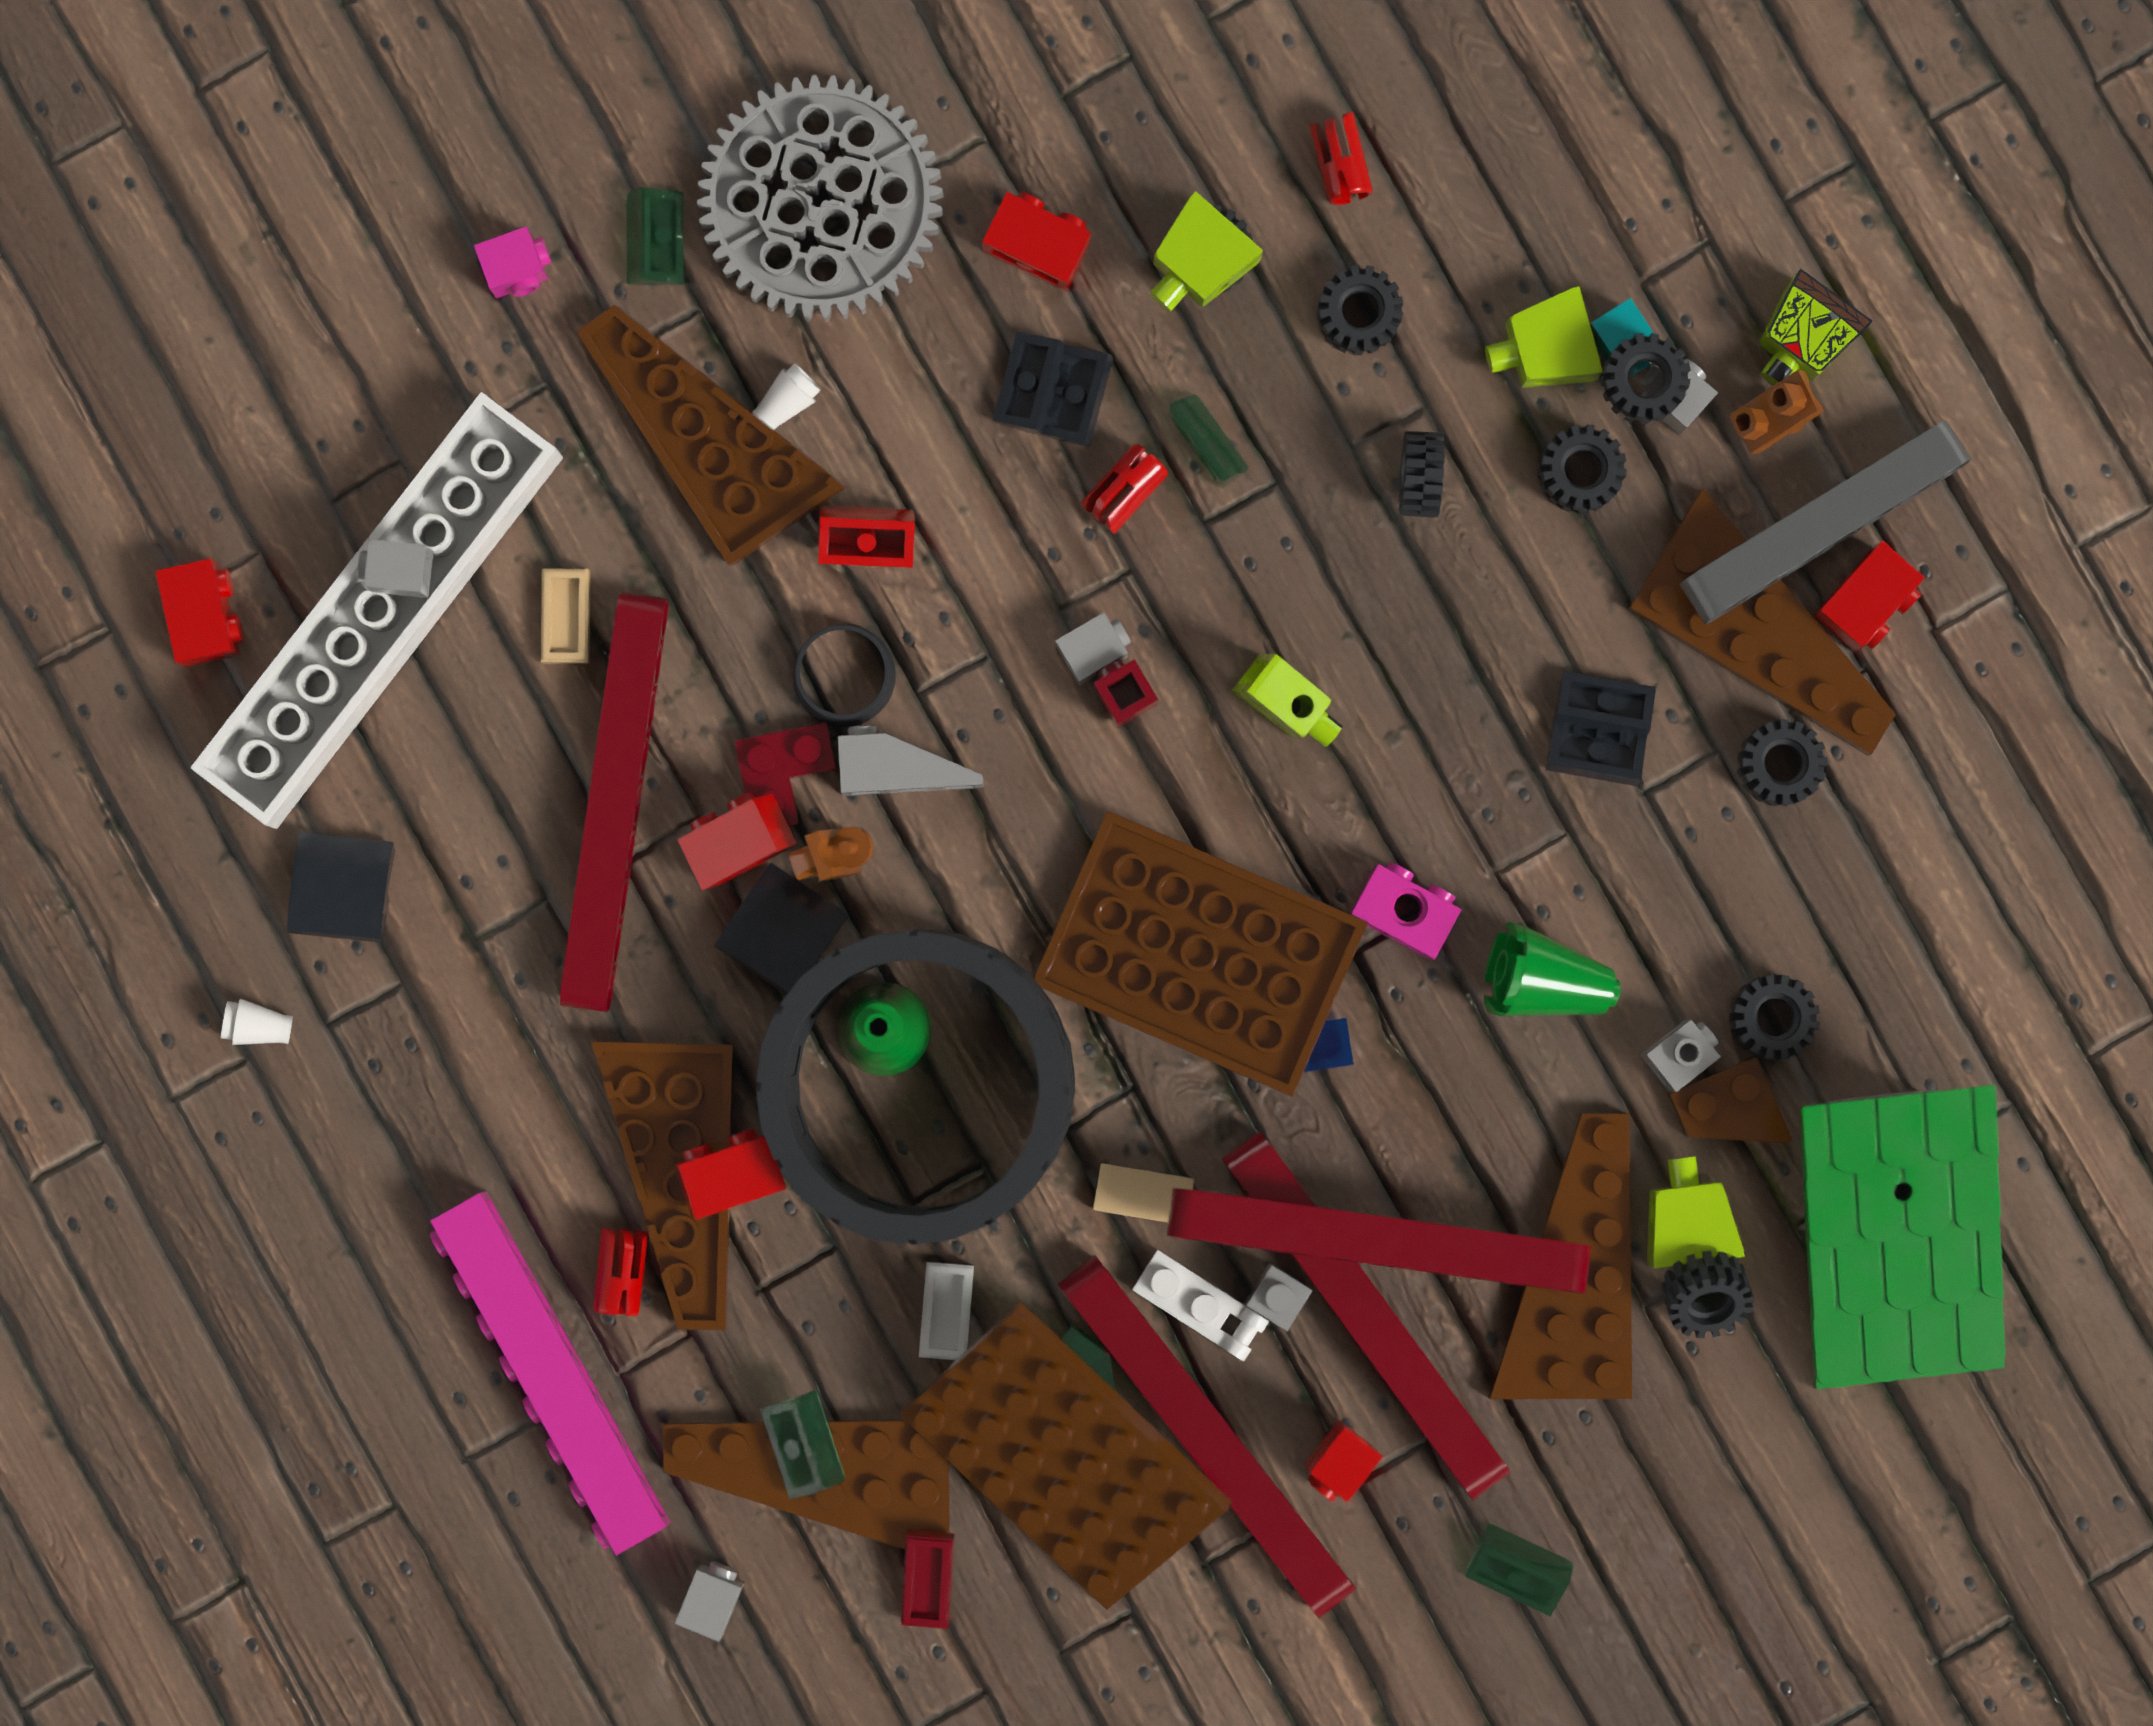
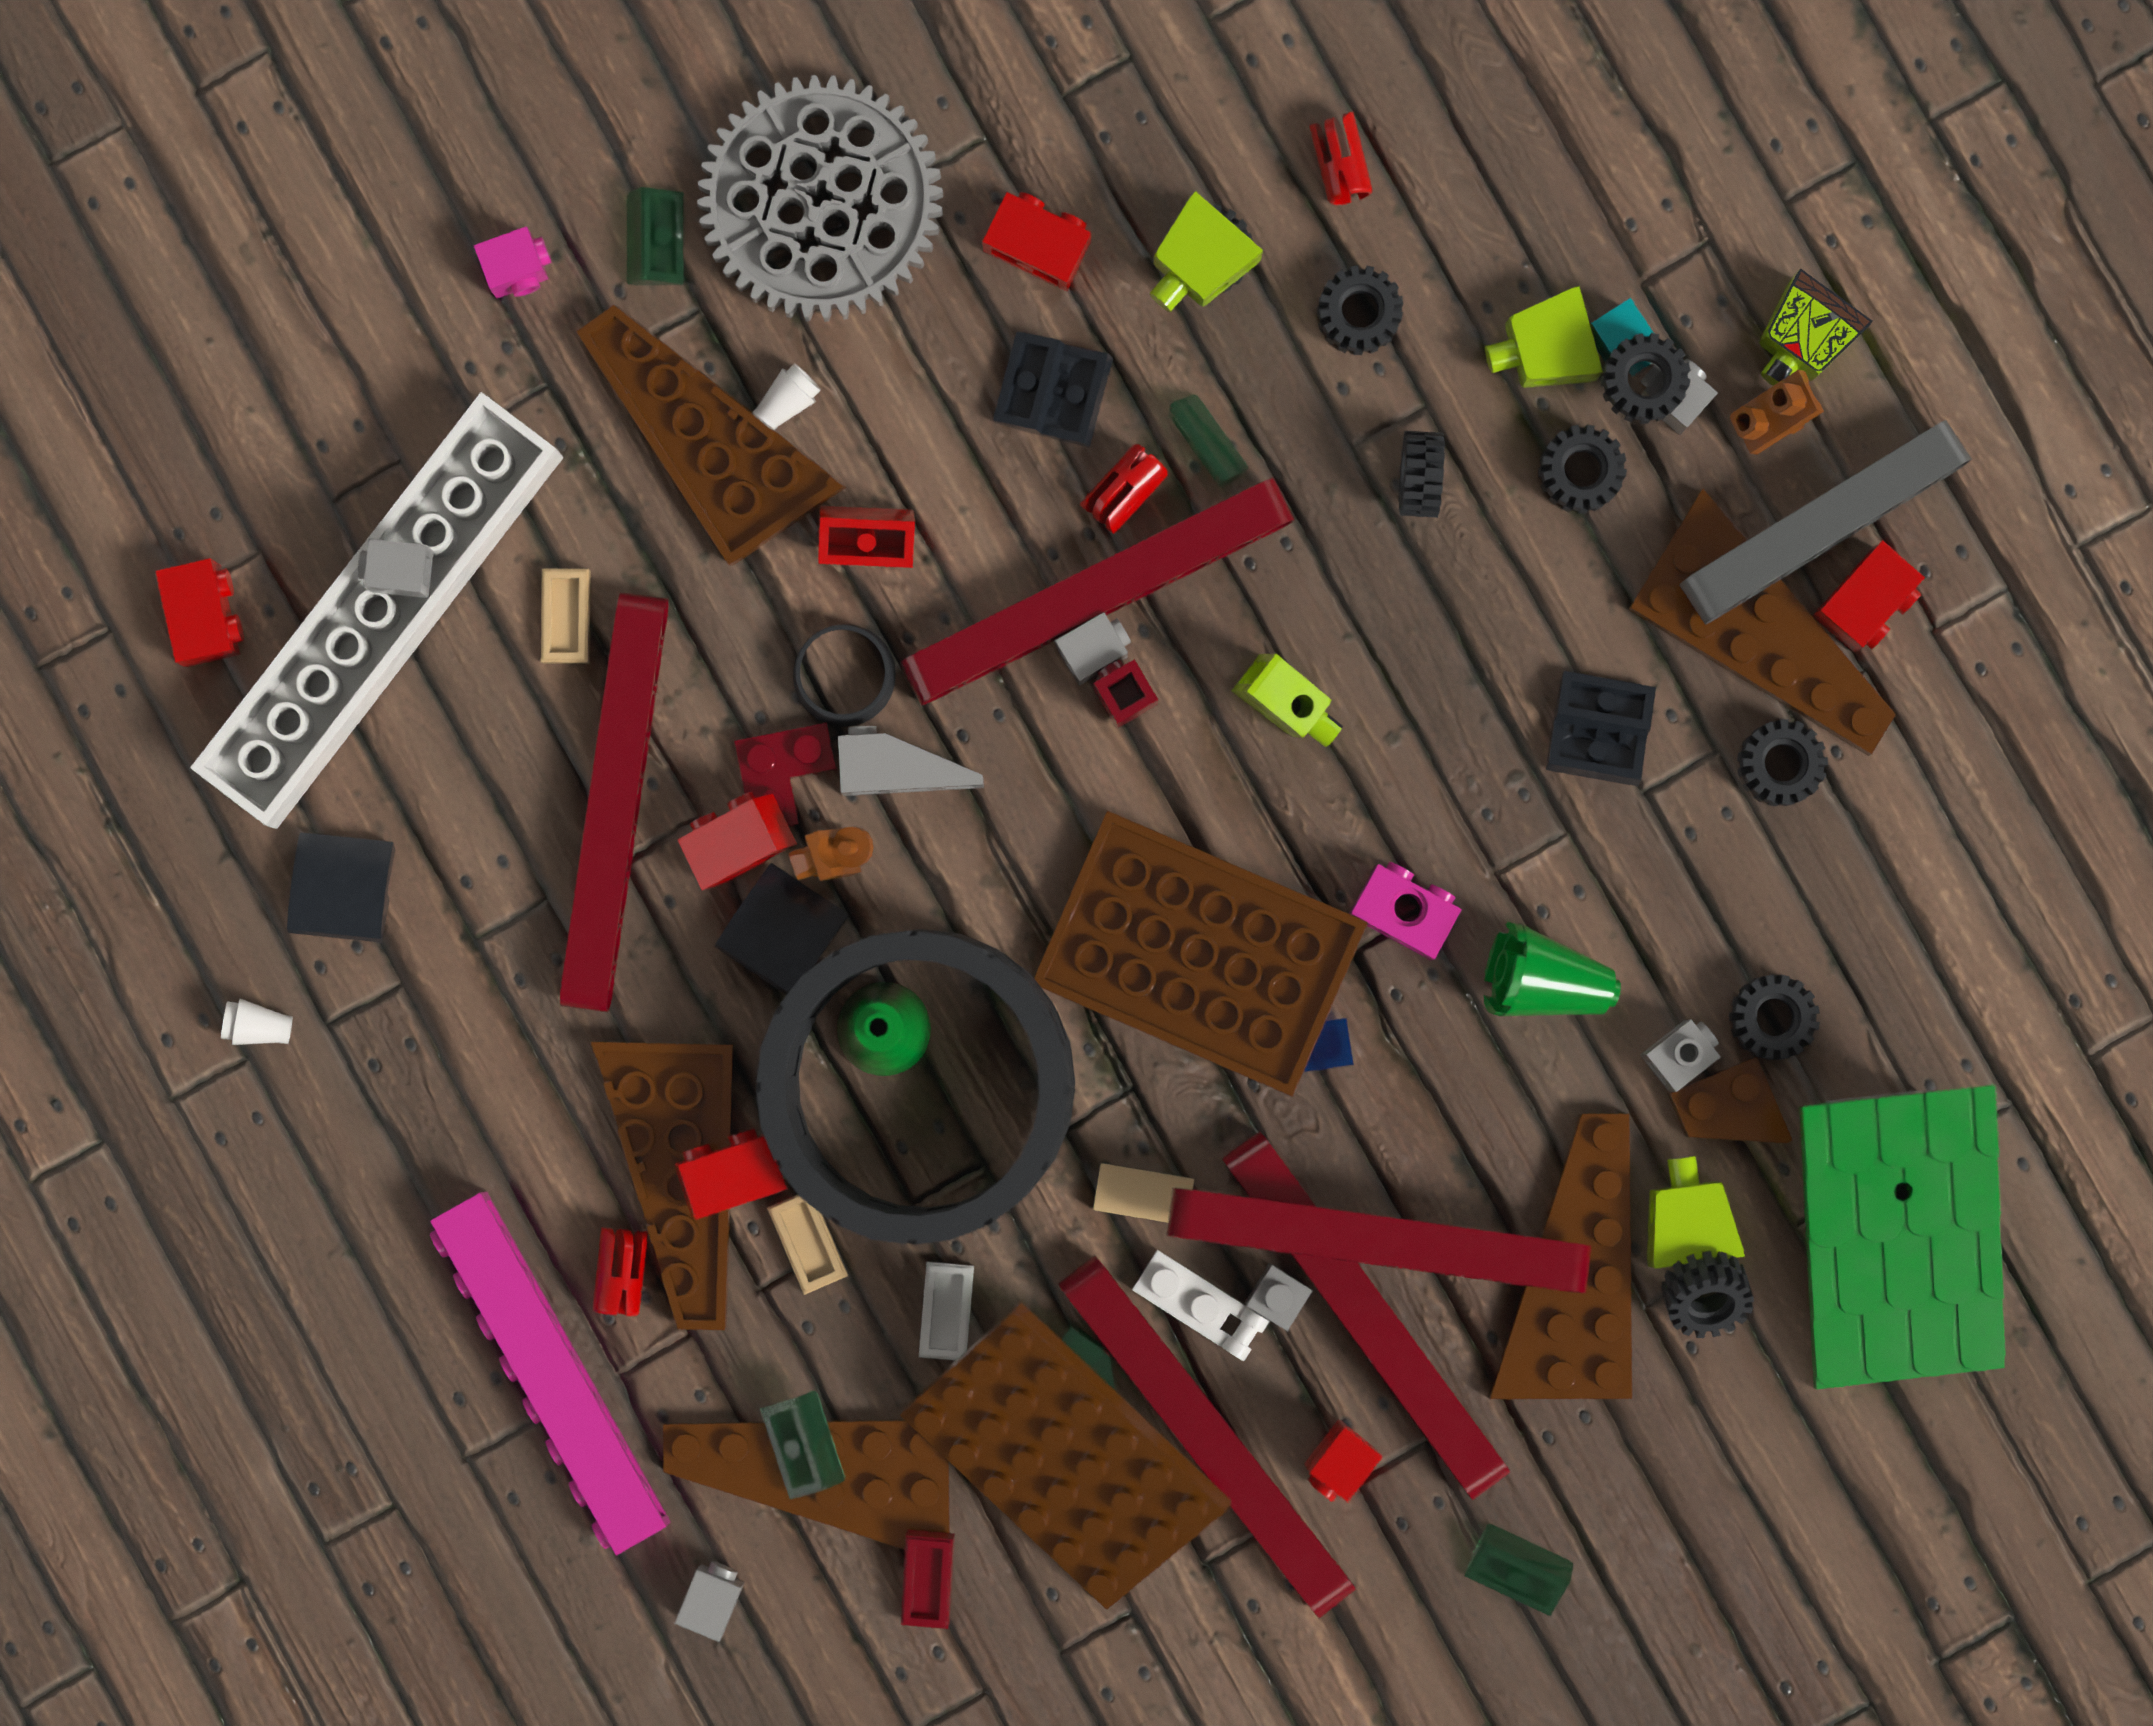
none -> tan tile [767,1194,848,1295]
none -> dark red beam [900,478,1295,705]

